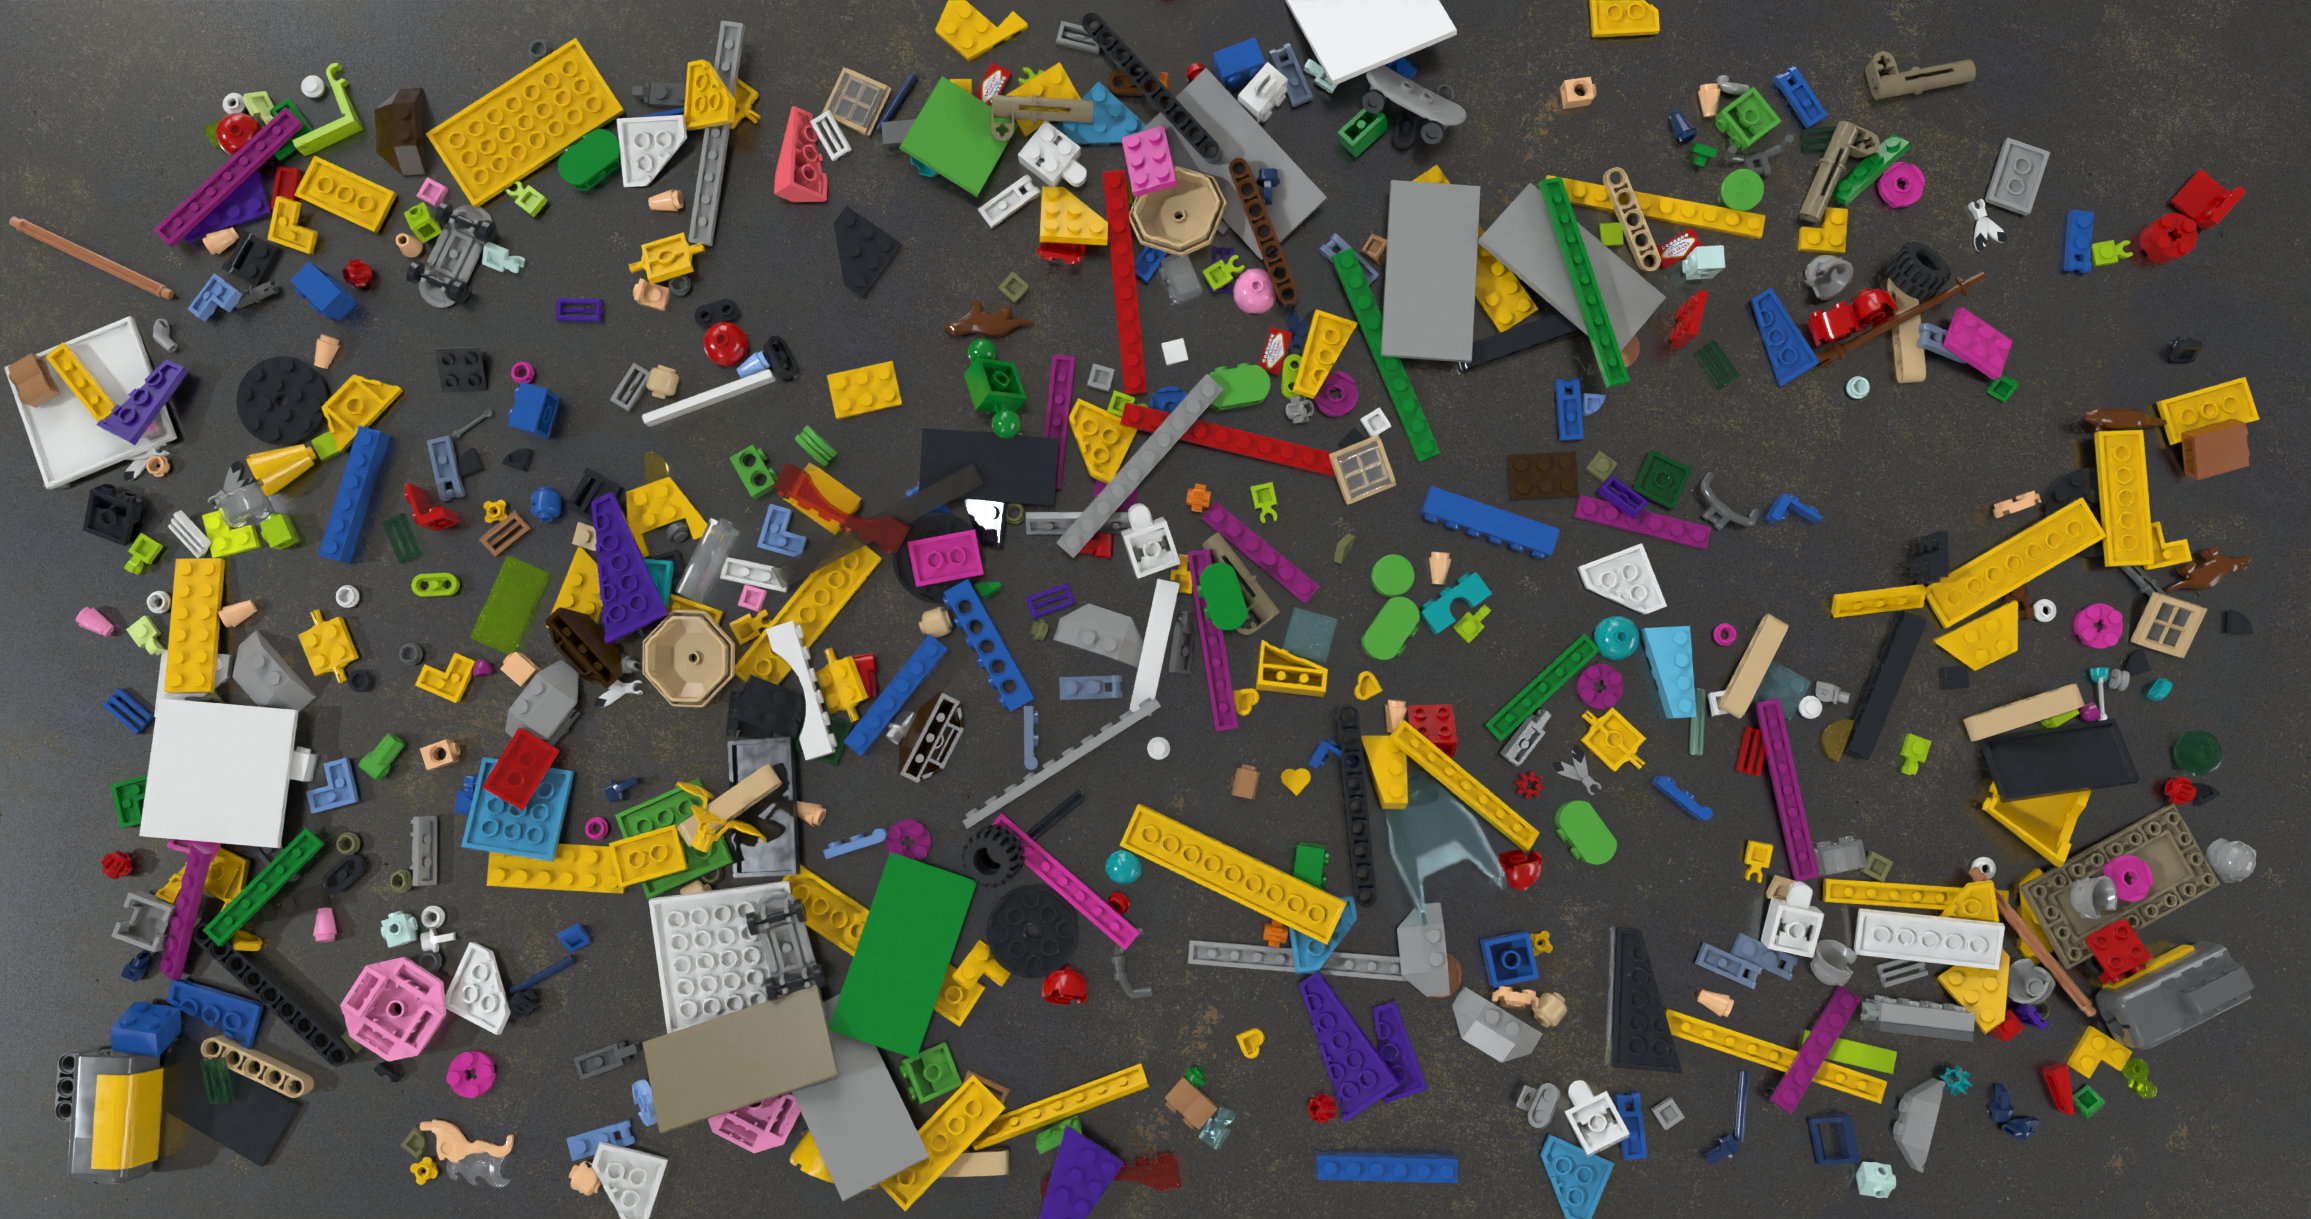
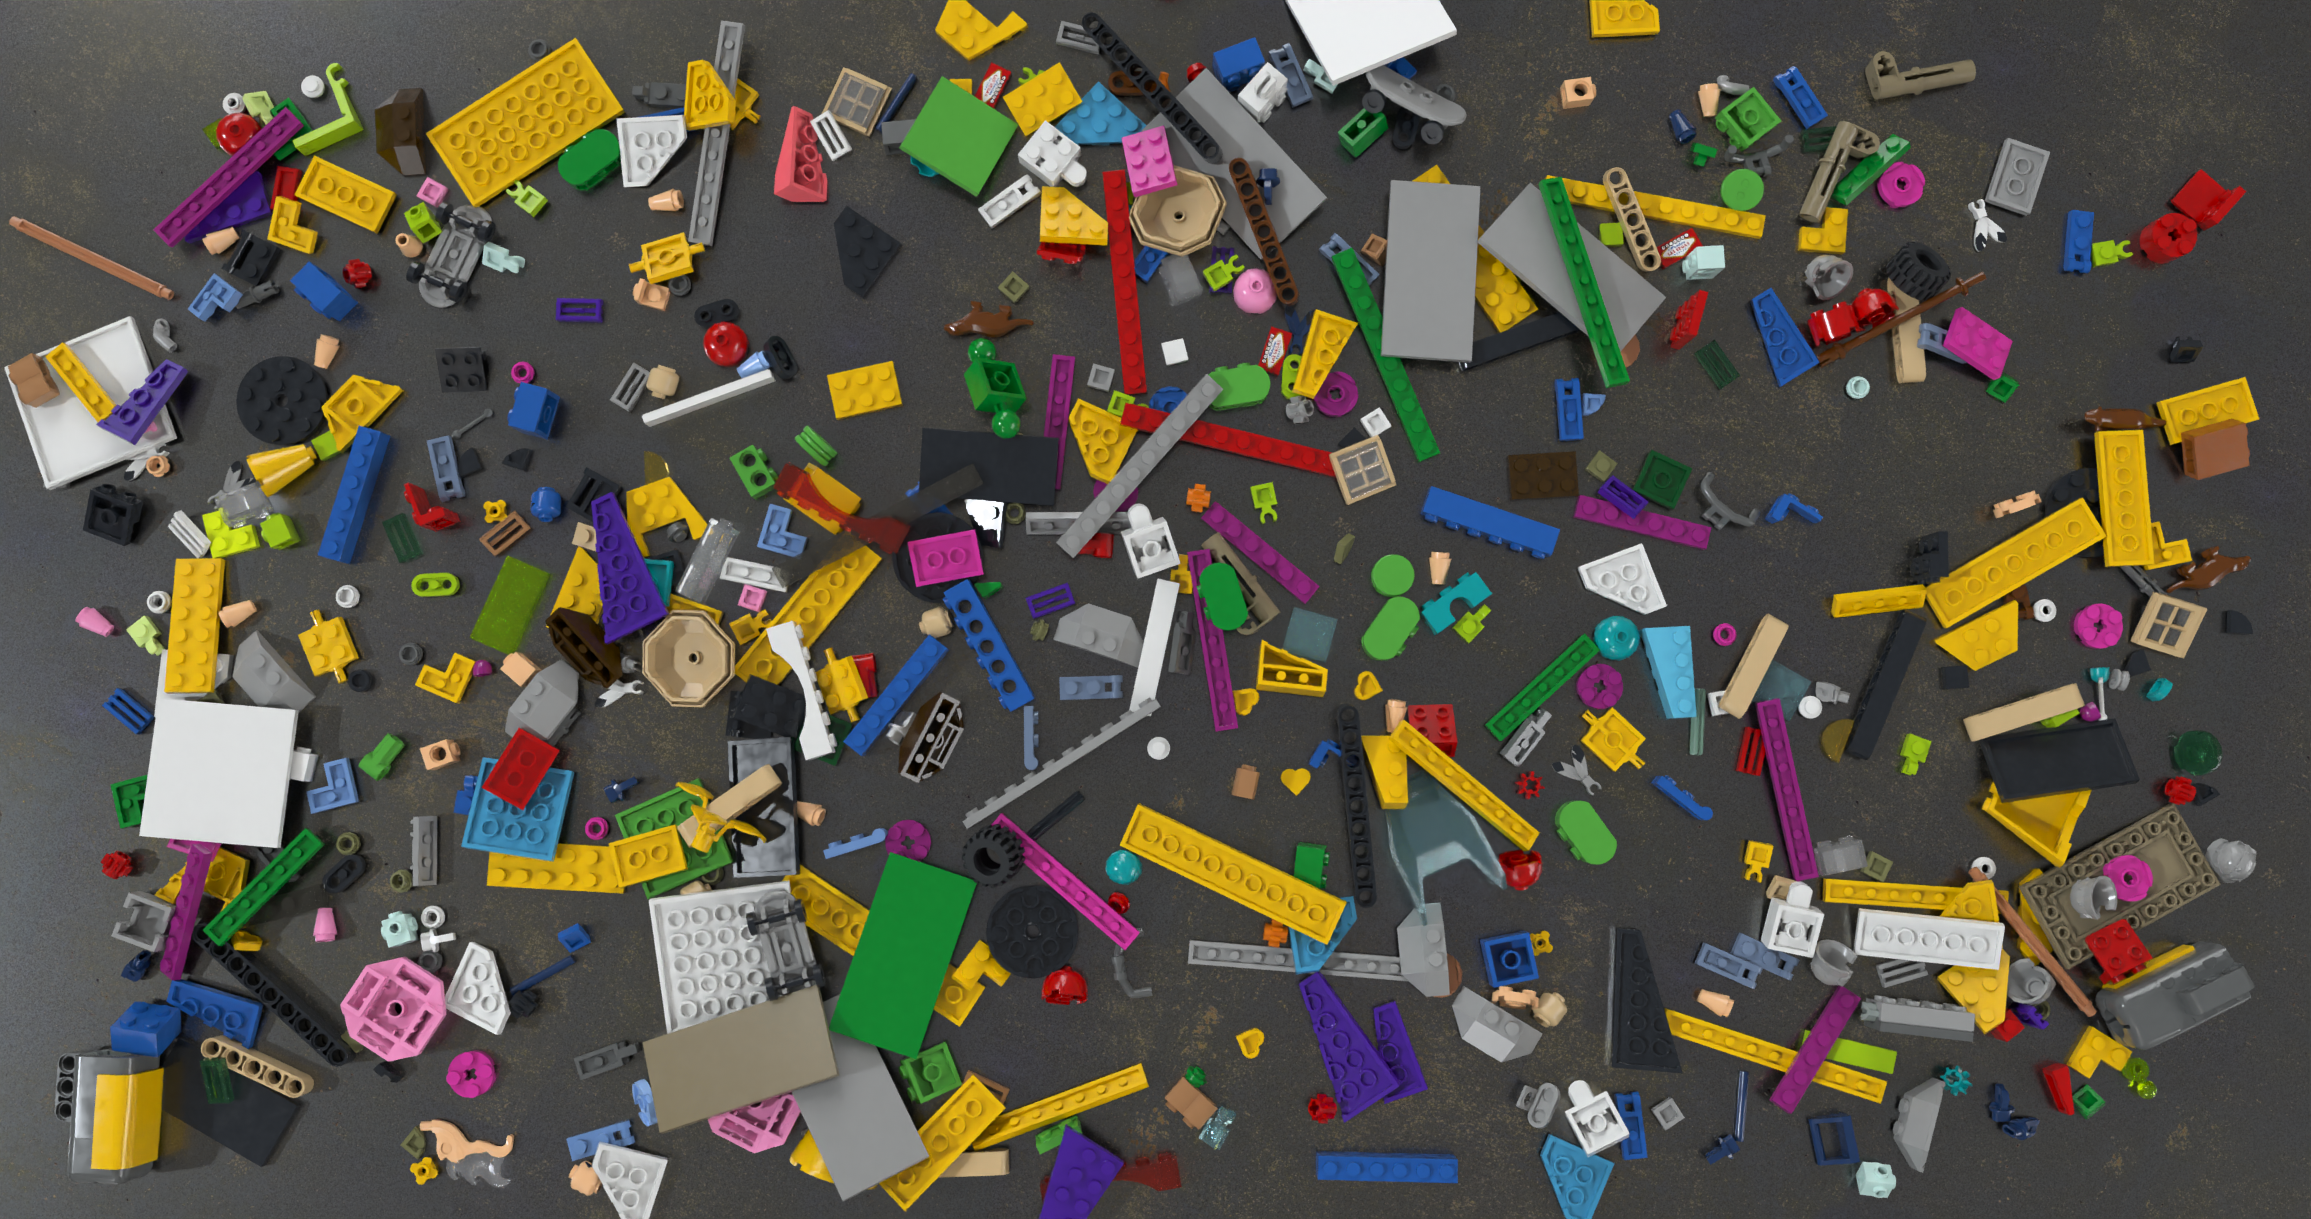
lime plate [124,533,163,575] -> none
dark tan piece [991,94,1093,142] -> none

